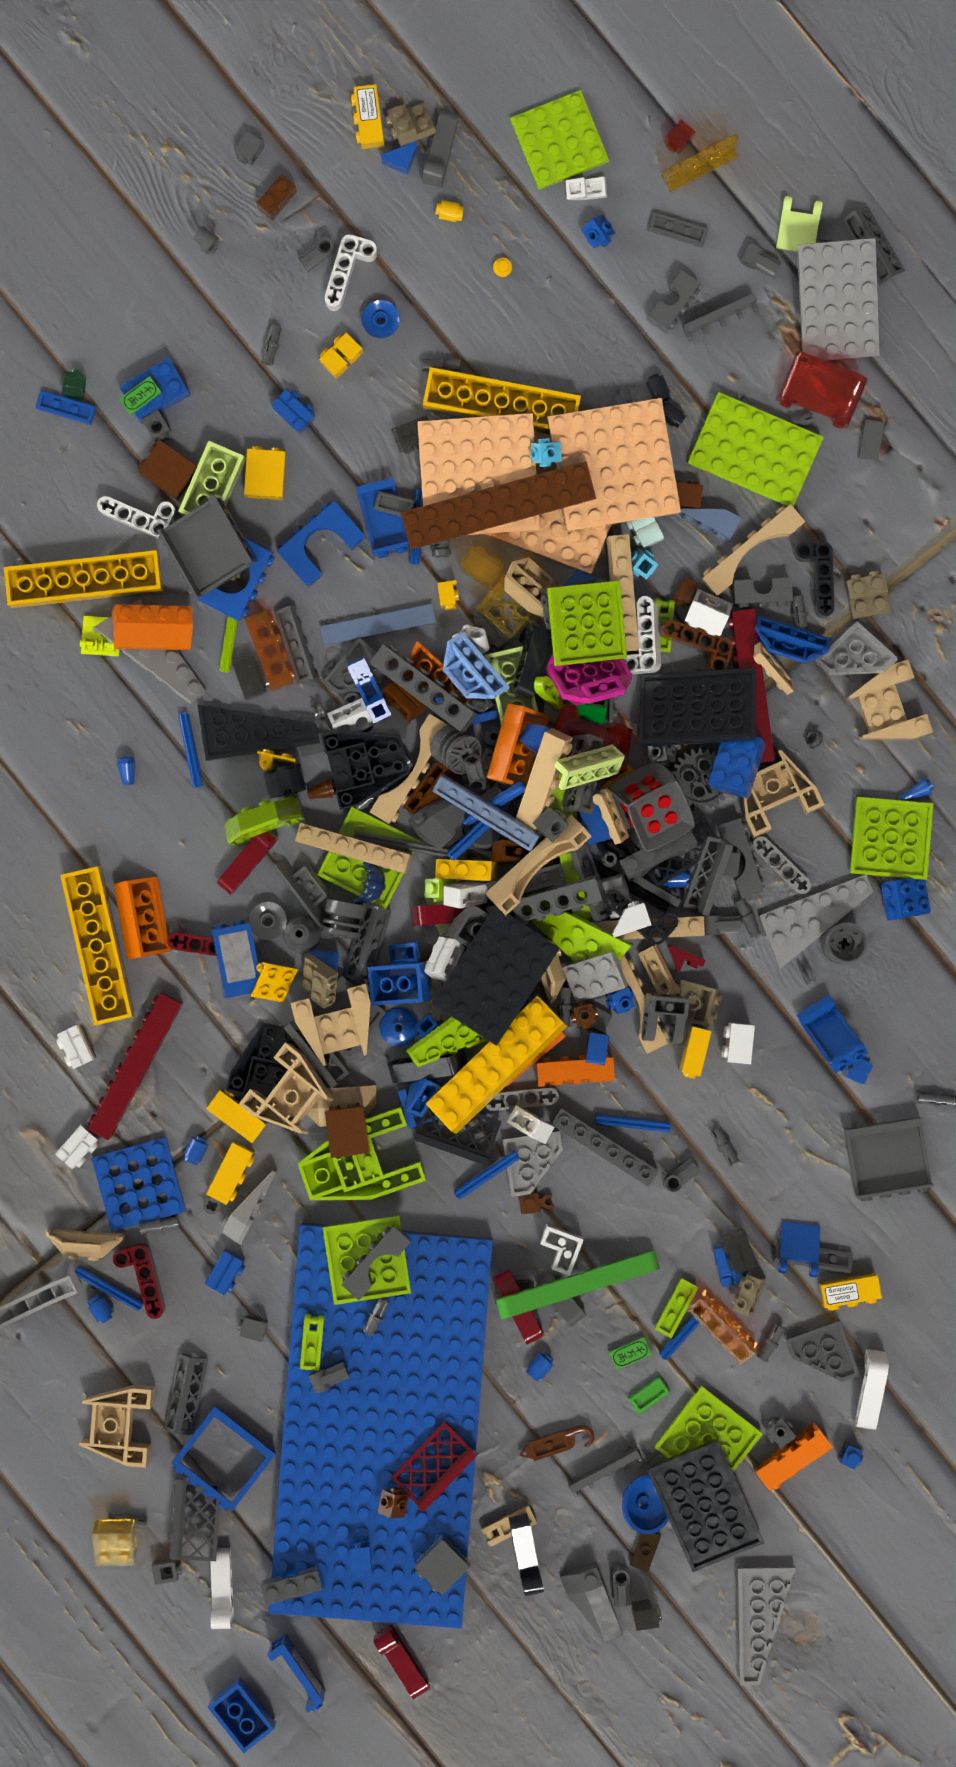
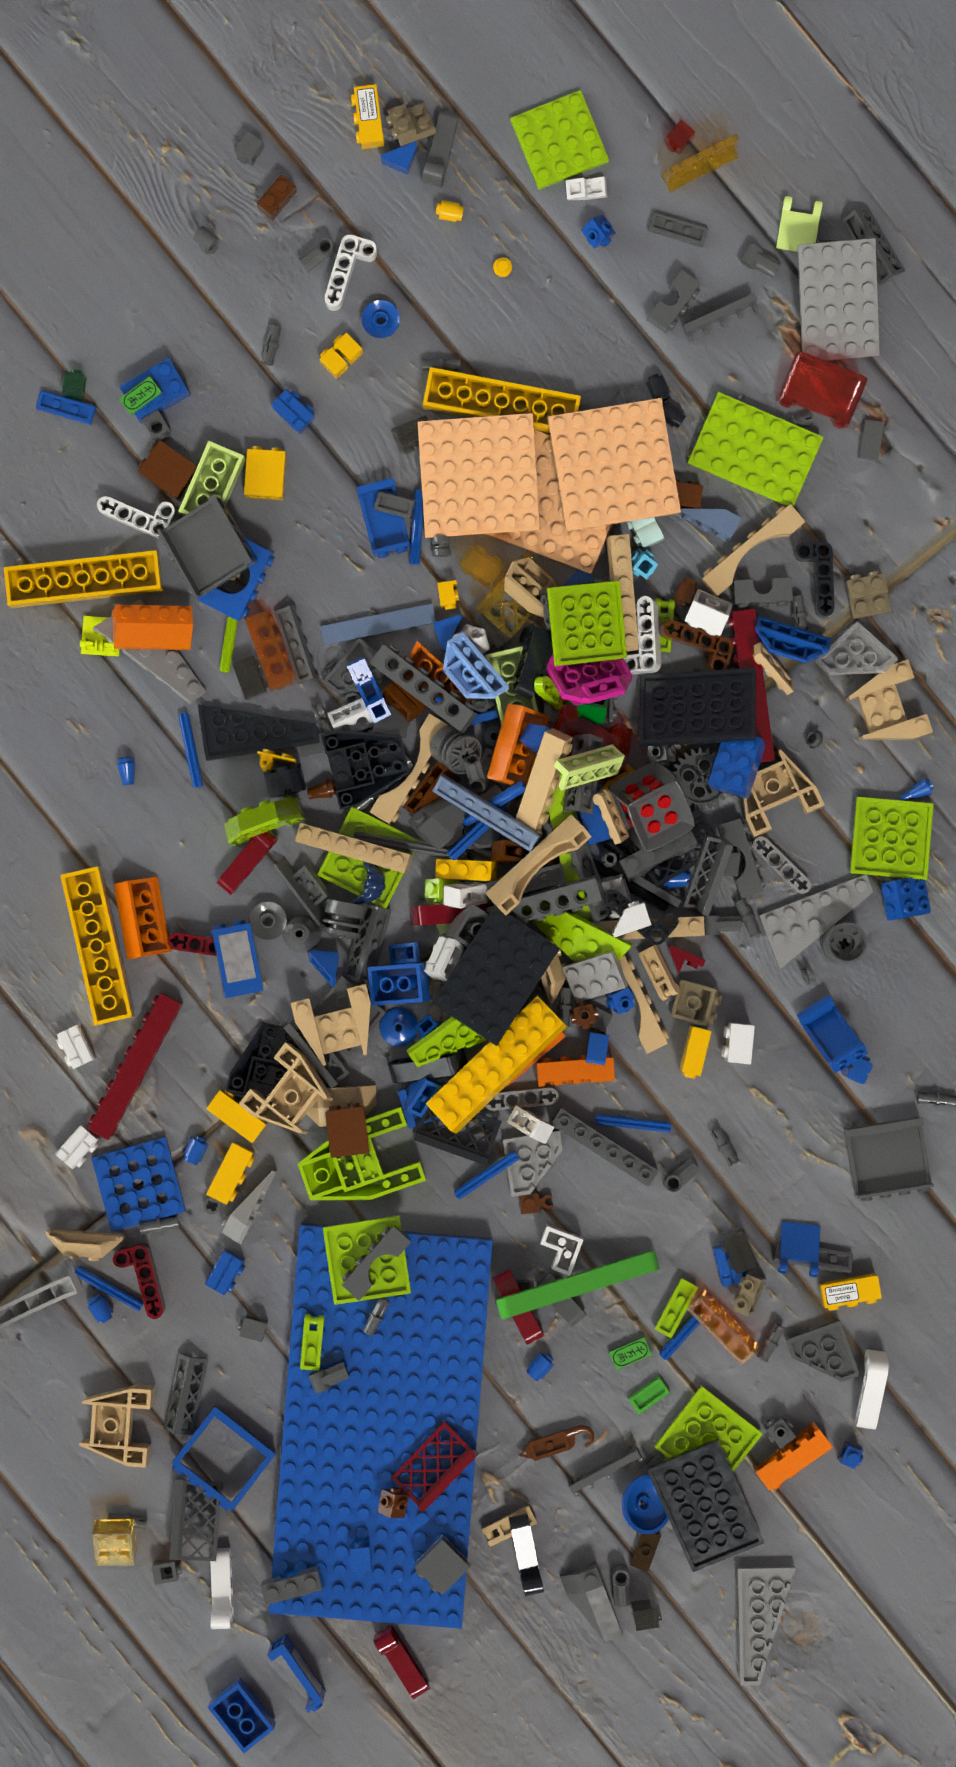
yellow hinge [251,962,298,1002] -> none
blue arch [277,501,366,588] -> none
dark tan plate [302,954,338,1008] -> none
reddish brown plate [401,461,597,550] -> none
medium azure brick [530,438,562,467] -> none
dark grey brick [533,807,568,842] -> none
dark grey brick [641,992,690,1044] -> none
none -> blue slope [433,615,463,652]

